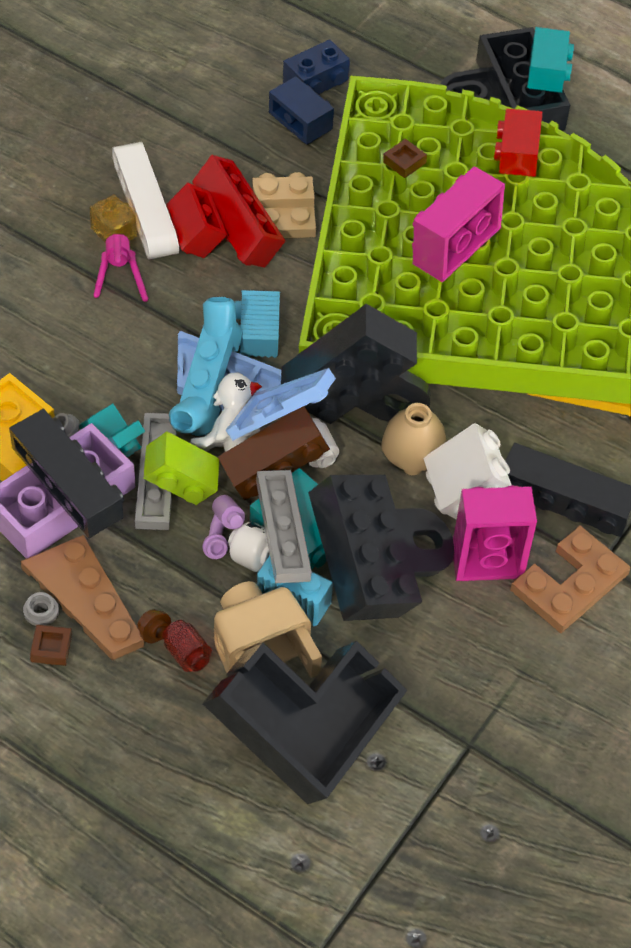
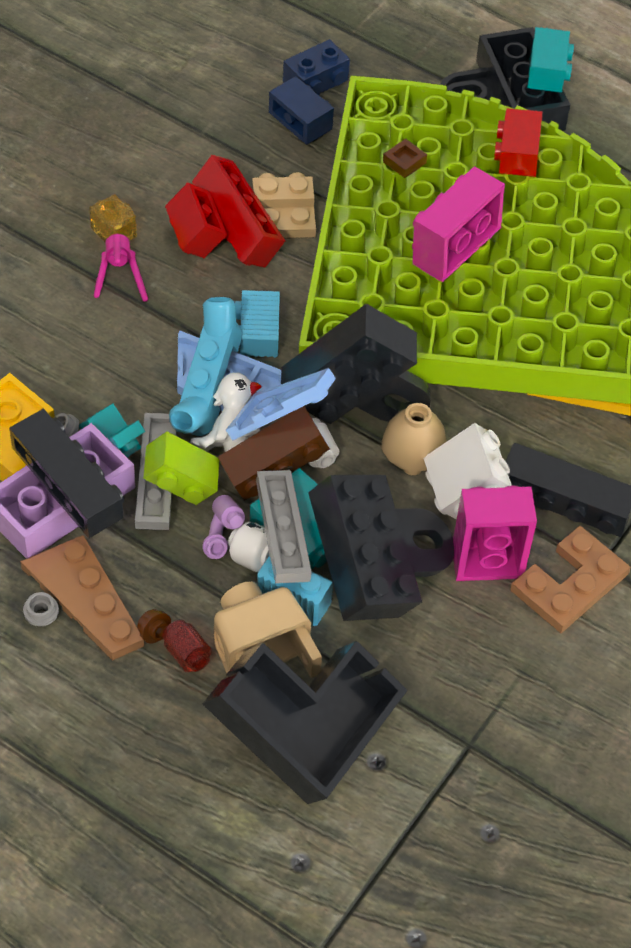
reddish brown plate [30,625,72,666] -> none
white beam [112,142,179,260] -> none

